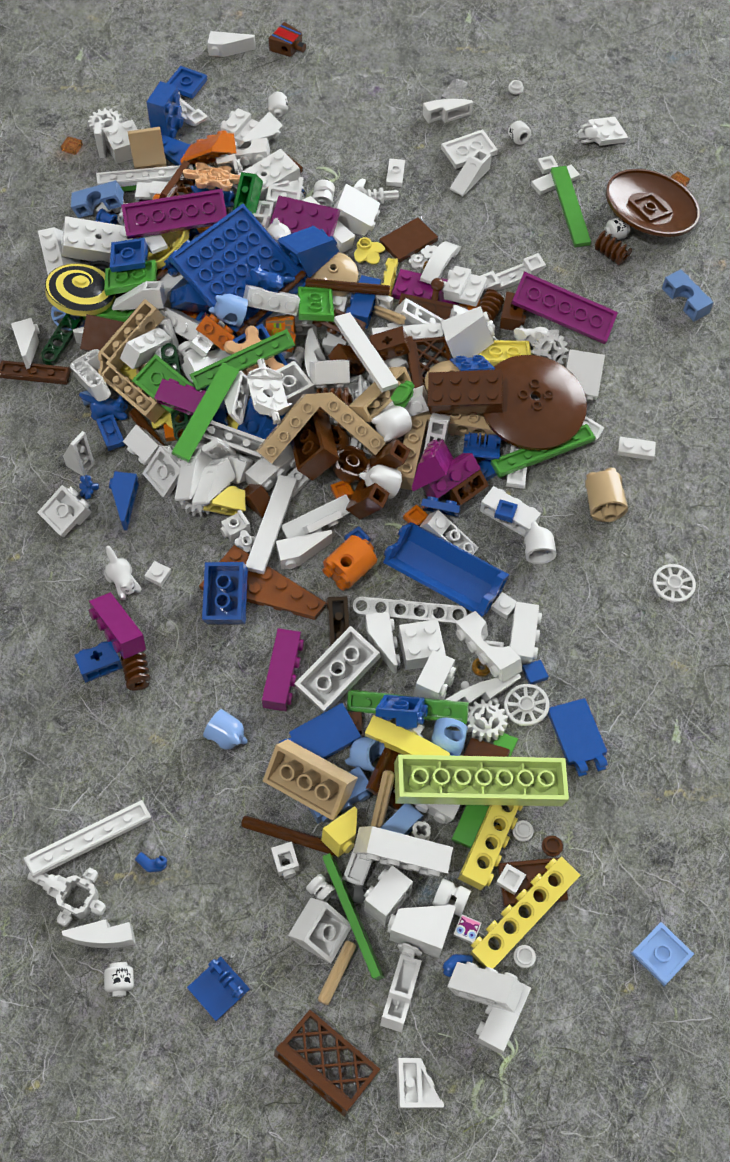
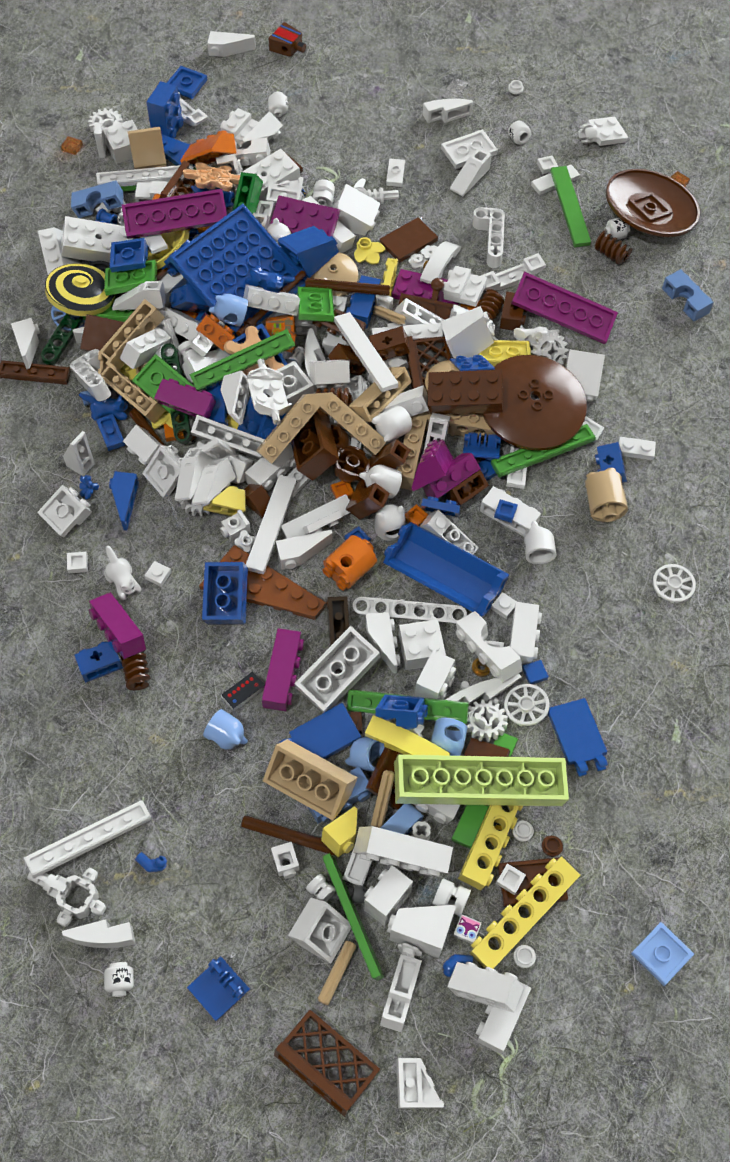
bright green tile [172,362,239,463] -> none
bright green arm [391,380,414,408] -> none
none -> white plate [67,552,88,573]
none -> black tile [221,671,265,711]
none -> white piece [375,504,406,541]
none -> white beam [472,207,505,268]
none -> blue brick [595,442,627,483]

